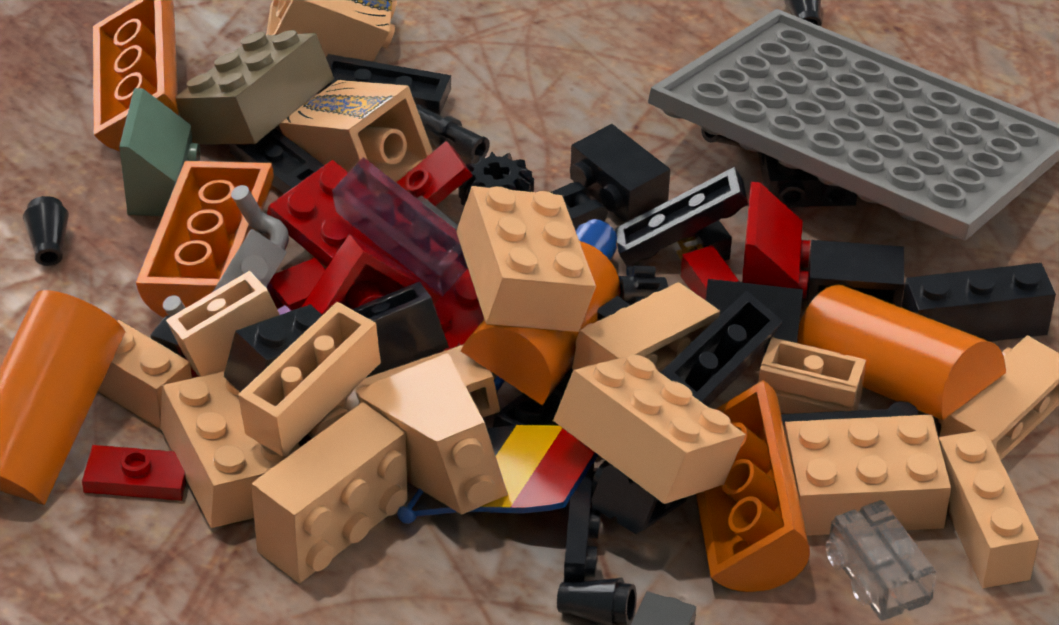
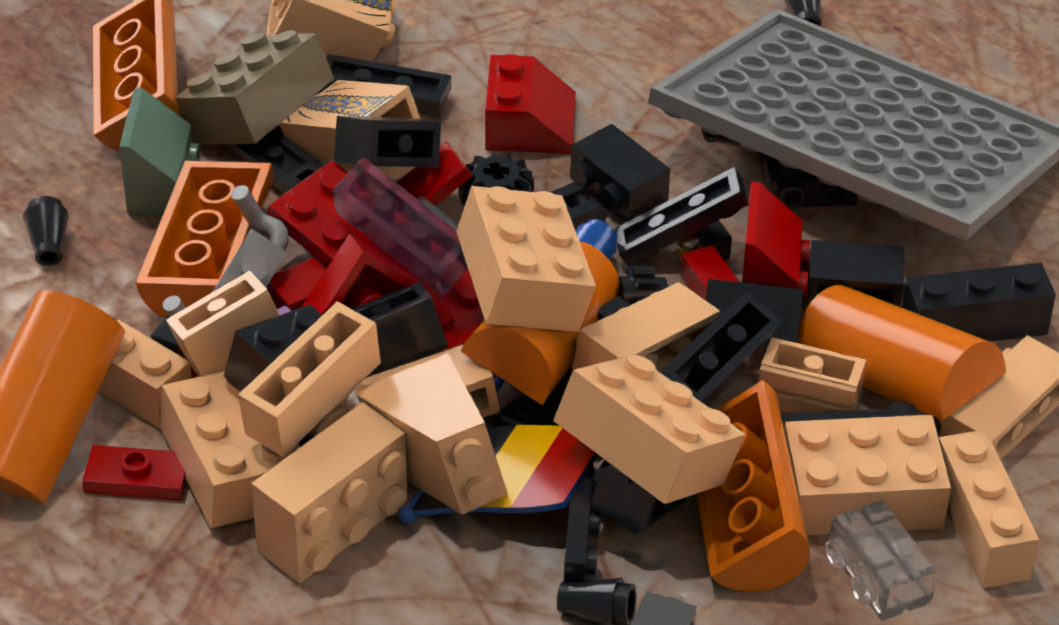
black pin [416,104,490,162] -> none
none -> black brick [334,116,441,167]
none -> red slope [485,54,576,154]

